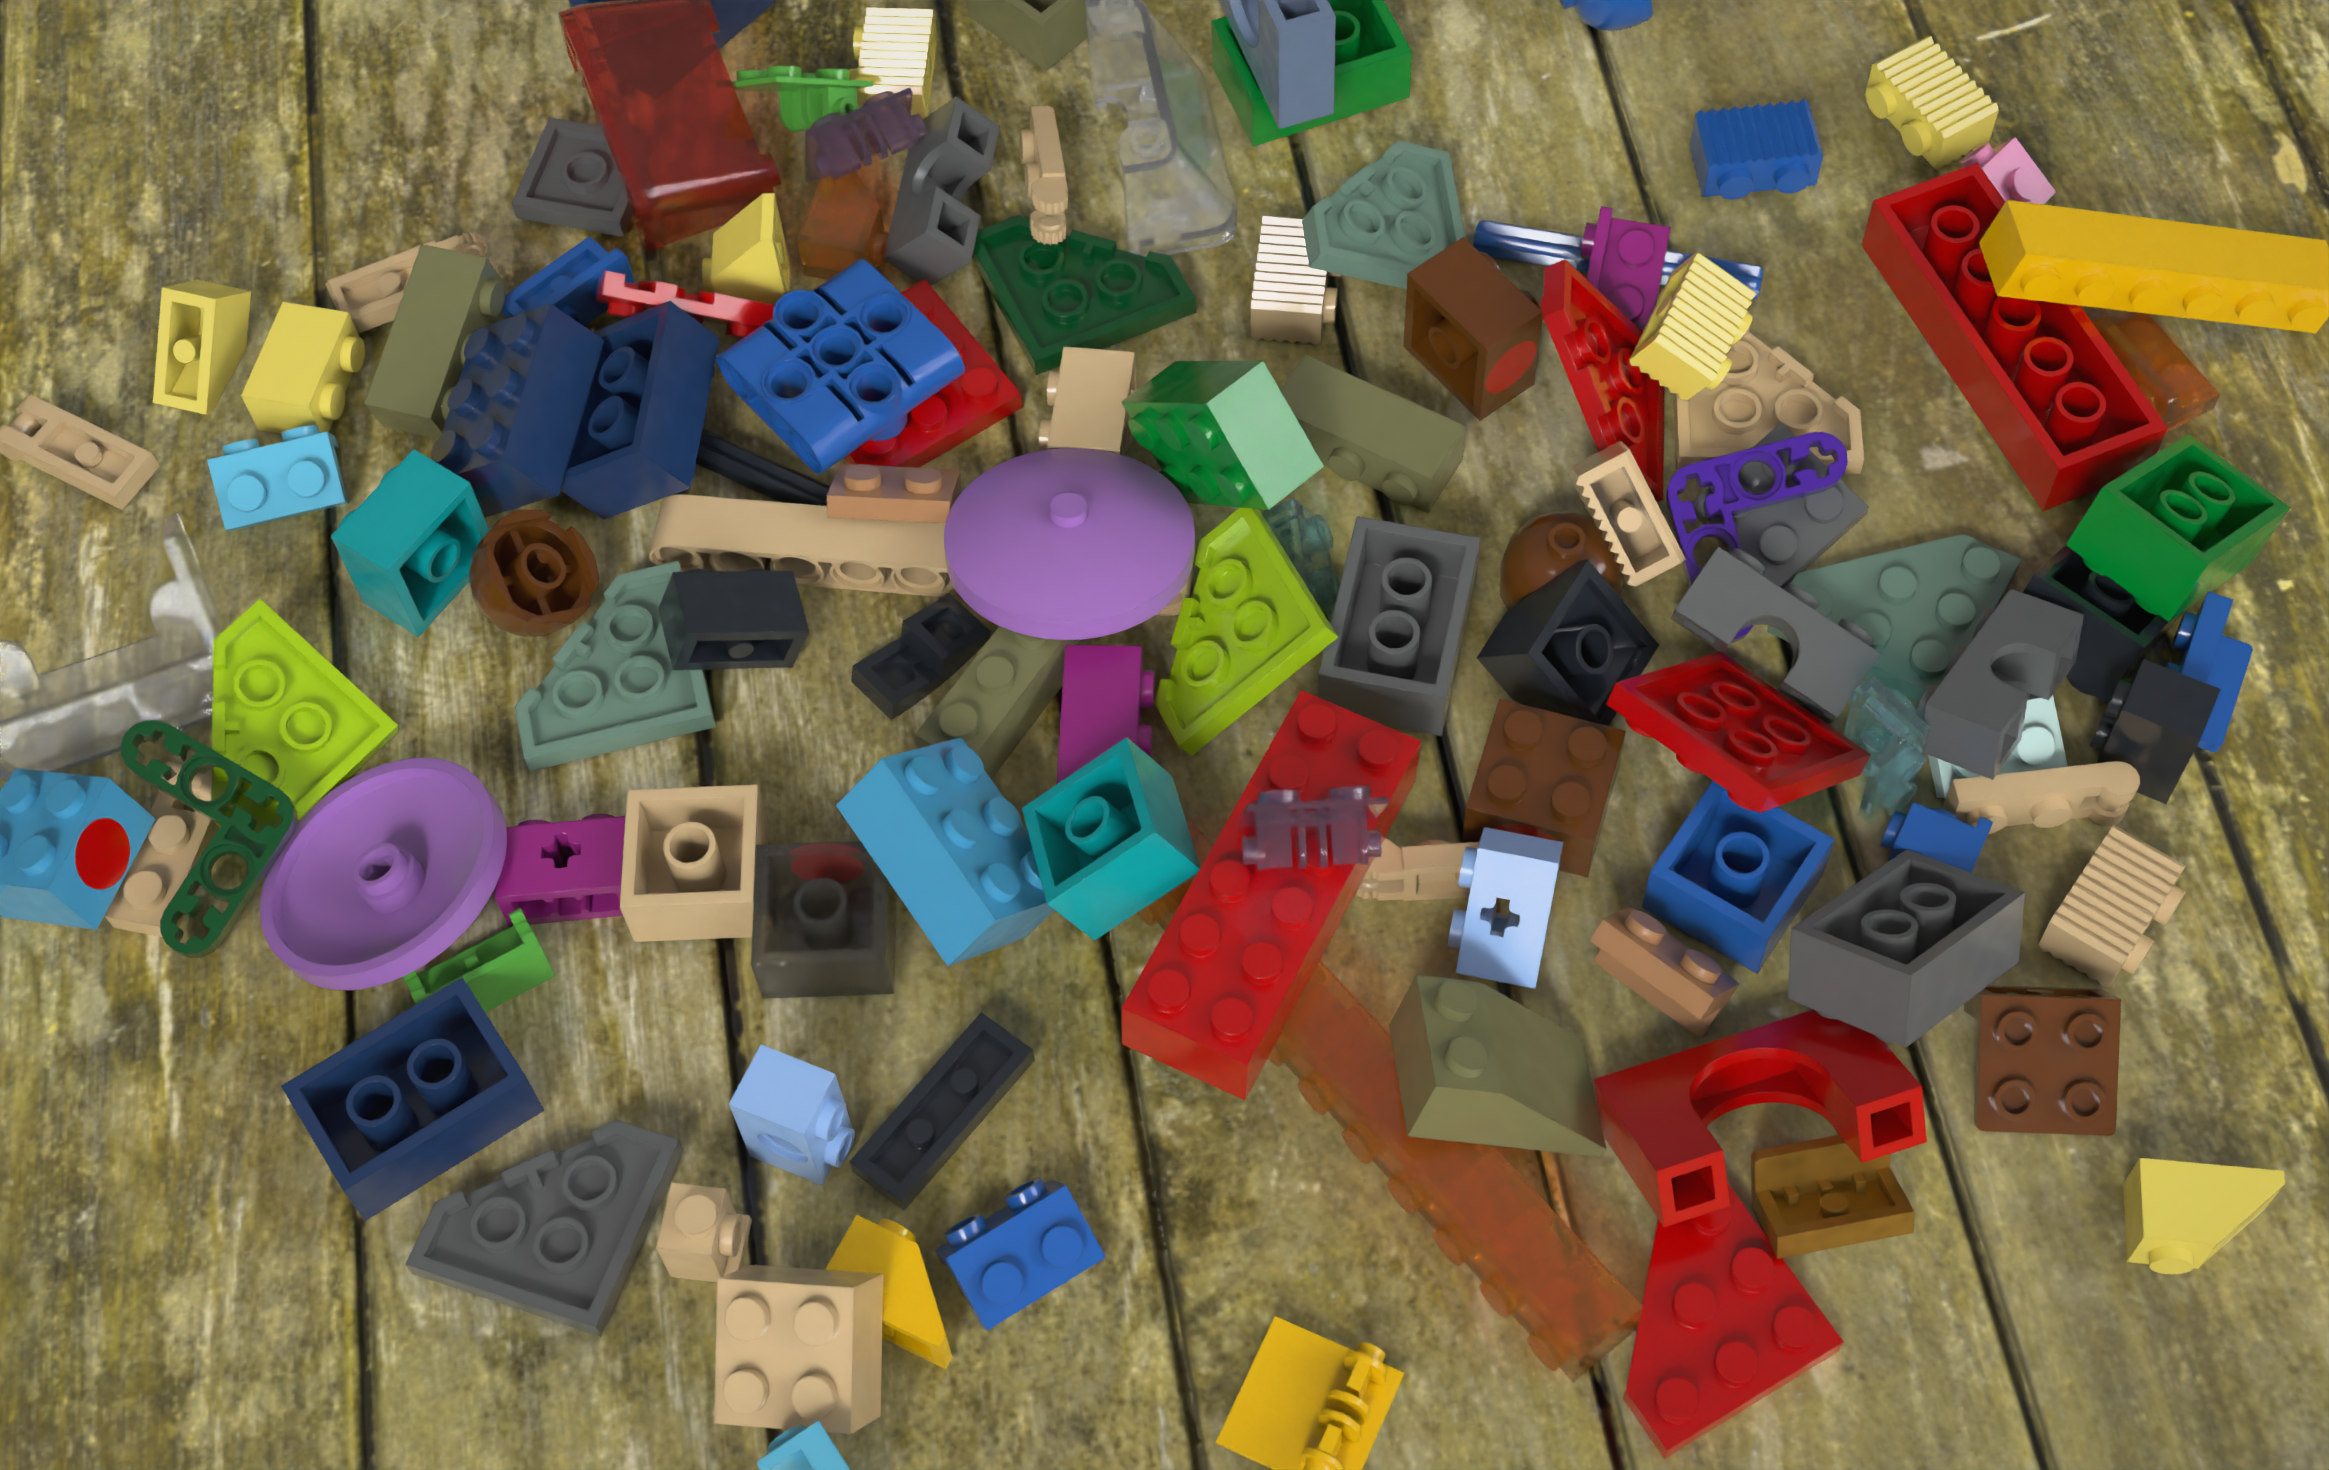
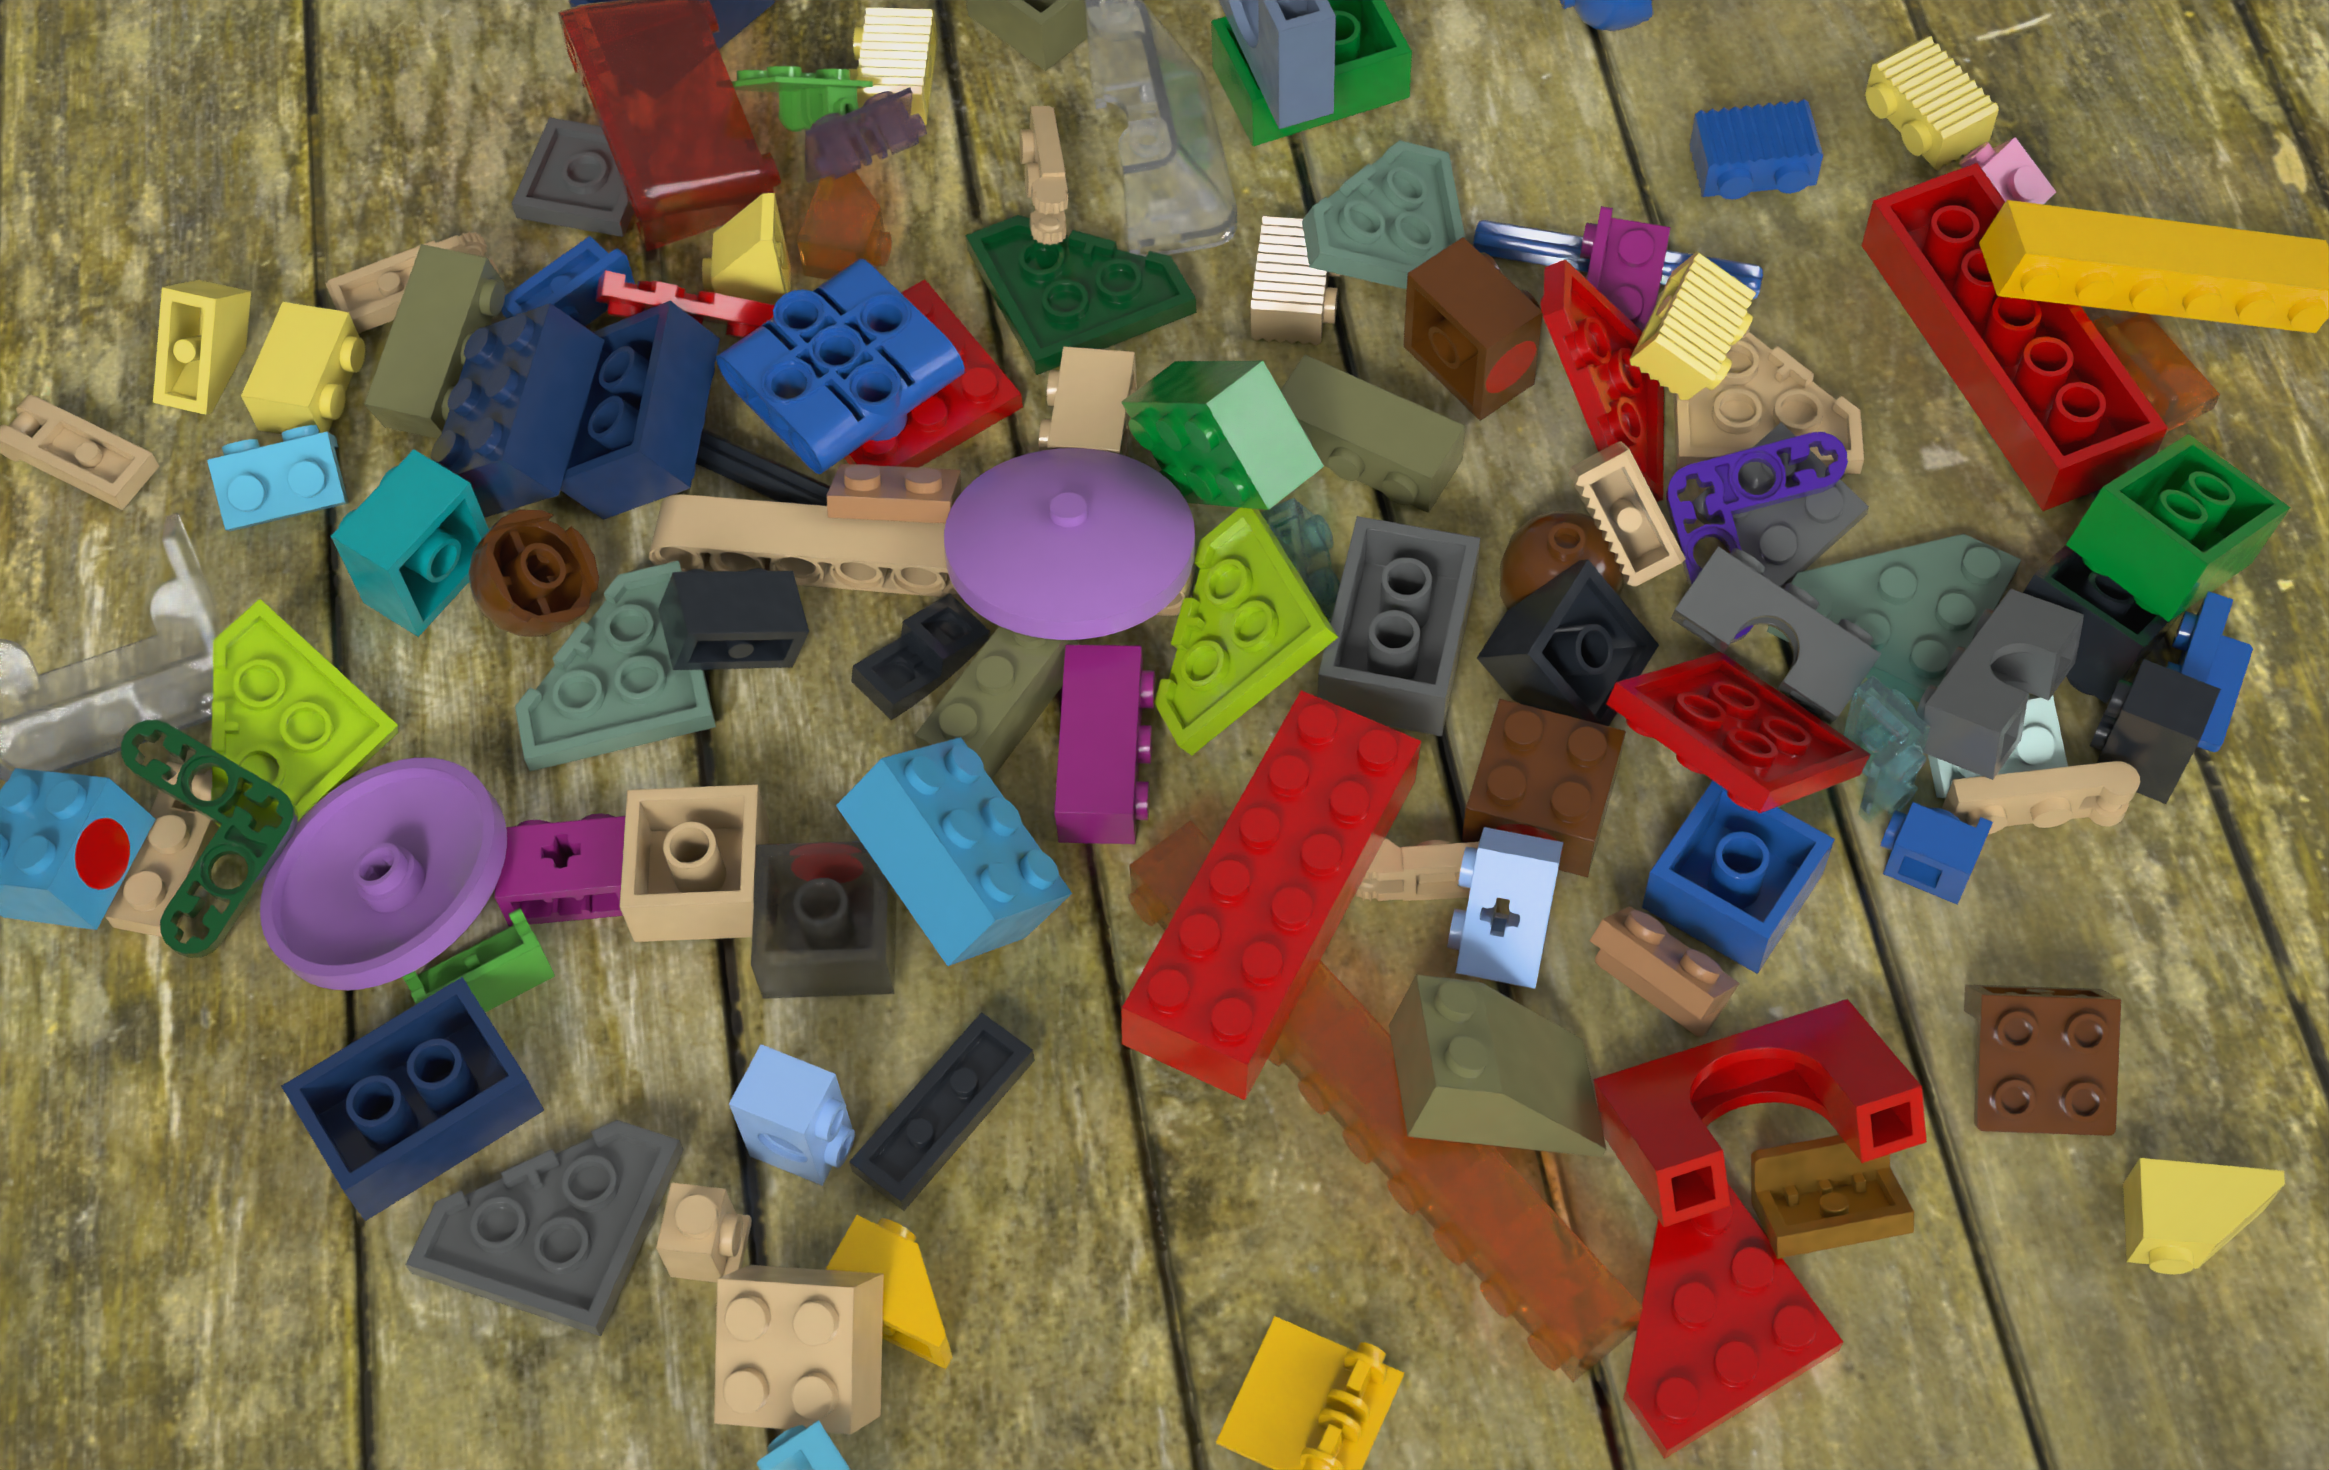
dark grey arch [883,96,1000,286] -> none
blue bracket [935,1177,1106,1330] -> none
teal brick [1022,737,1201,941] -> none
clear purple hinge [1239,786,1389,871] -> none
dark grey brick [1788,849,2025,1047] -> none
tan brick [2038,825,2186,987] -> none

